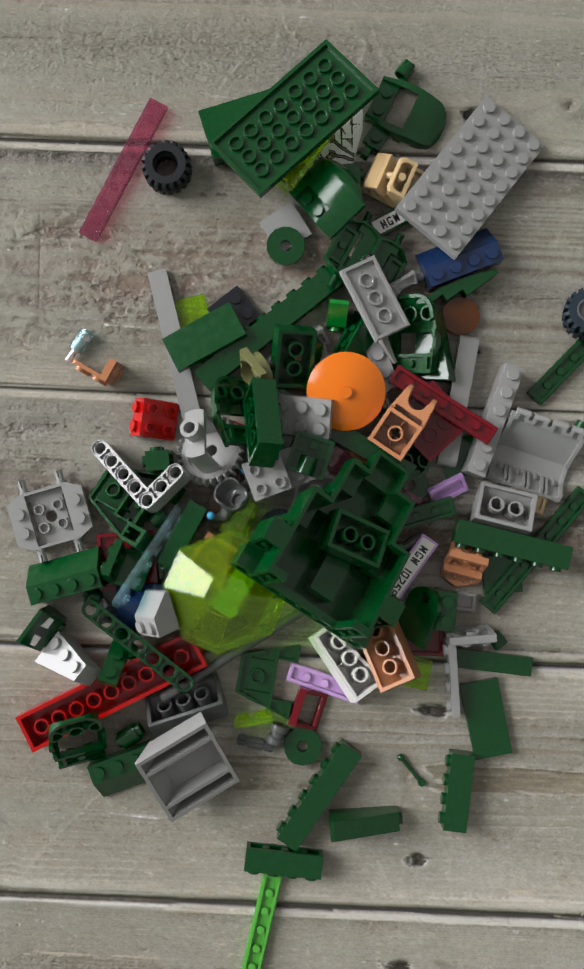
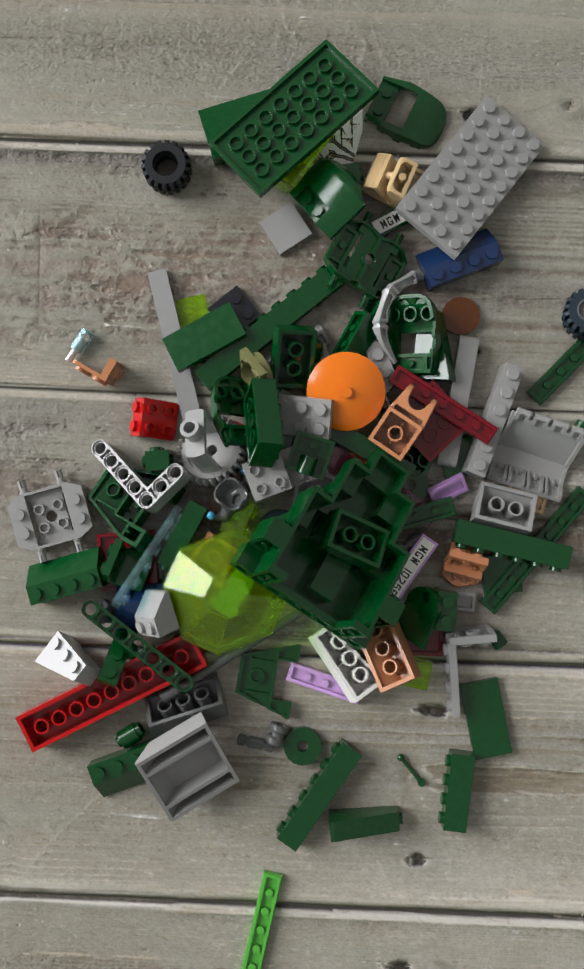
dark green slope [16,604,67,652] -> none
dark green slope [49,713,107,769] -> none
clear pink tile [79,98,168,243] -> none
dark green piece [83,588,104,607] -> none
dark green hose [148,509,169,528] -> none
clear neon green plate [234,708,273,729] -> none
dark green brick [244,841,323,881] -> none
dark green tile [267,227,304,266] -> none
dark red tile [288,685,329,731] -> none
green slope [326,299,349,333] -> none
light grey tile [339,255,410,343] -> none
dark green plate [360,124,389,161] -> none
dark green hose [395,59,415,81] -> none
dark green slope [427,269,499,304] -> none
dark green tile [456,647,533,677] -> none

